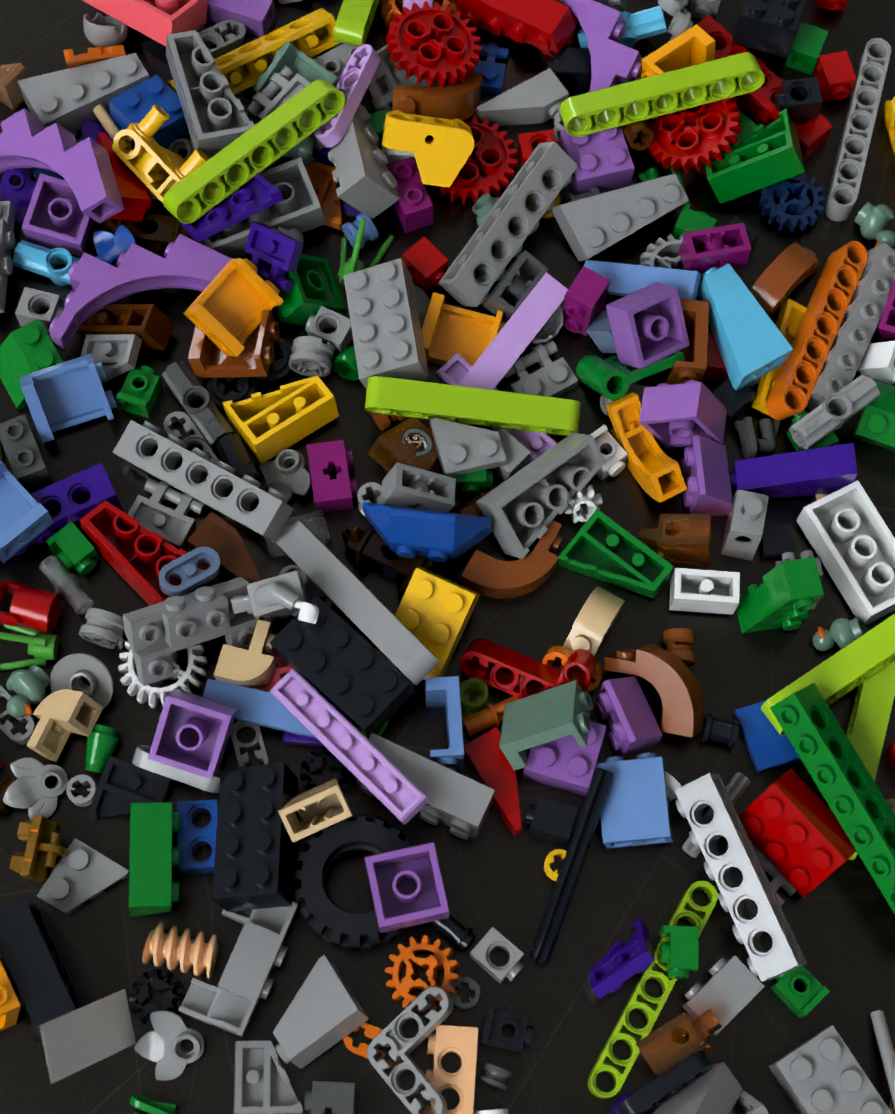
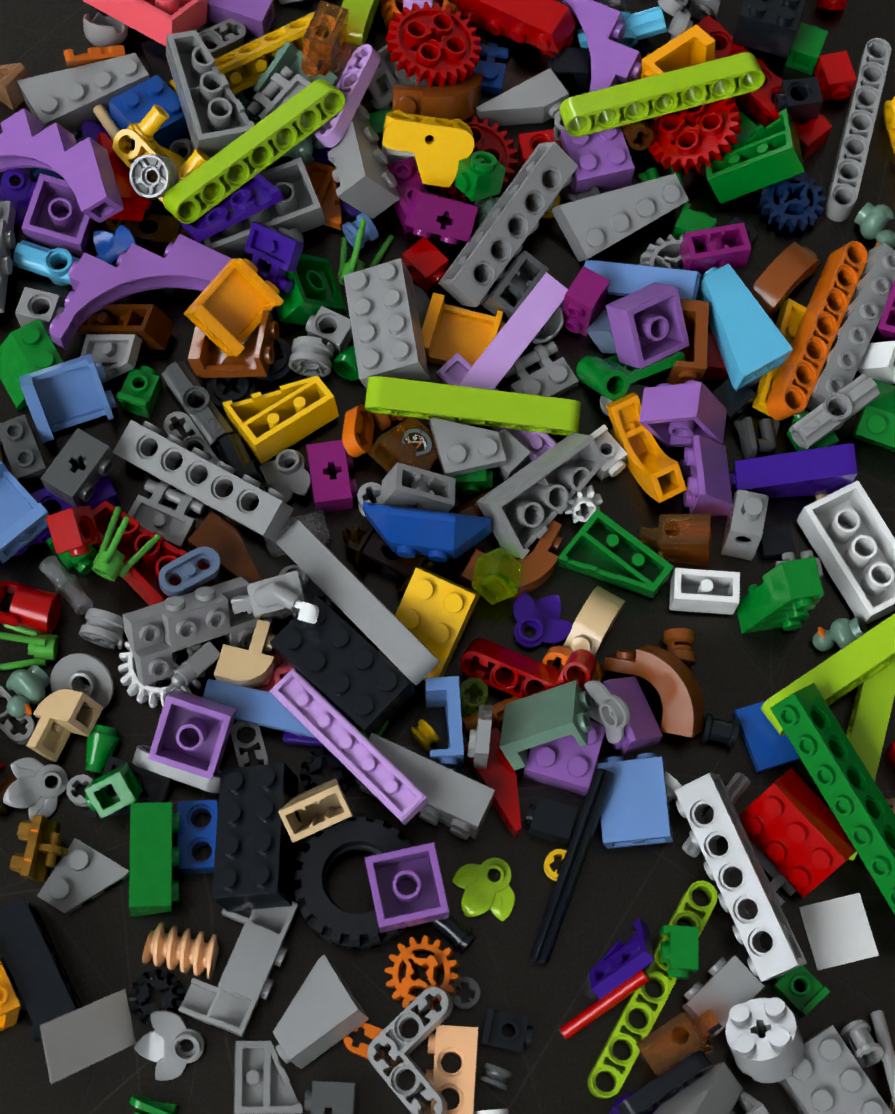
light grey brick [469,926,524,984] -> none
none -> dark grey brick [40,428,115,507]
none -> red brick [46,505,101,557]
none -> green brick [84,762,143,818]
none -> bright green plant [92,506,161,582]
none -> light grey wheel [129,154,179,198]
none -> light grey piece [164,641,220,694]
none -> clear orange torso [301,0,349,77]
none -> orange beam [342,404,375,458]
none -> magenta brick [404,189,478,245]
none -> yellow bush [409,719,440,752]
none -> lime plate [452,857,515,921]
none -> green brick [454,151,506,202]
none -> light grey wing [467,704,492,769]
none -> clear neon green panel [471,547,522,605]
none -> dark purple plate [513,592,573,648]
none -> red bar [560,969,651,1039]
none -> light grey plate [584,680,630,744]
none -> light grey brick [726,997,805,1083]
none -> white sticker [799,893,879,971]
none -> light grey bush [840,1020,884,1068]

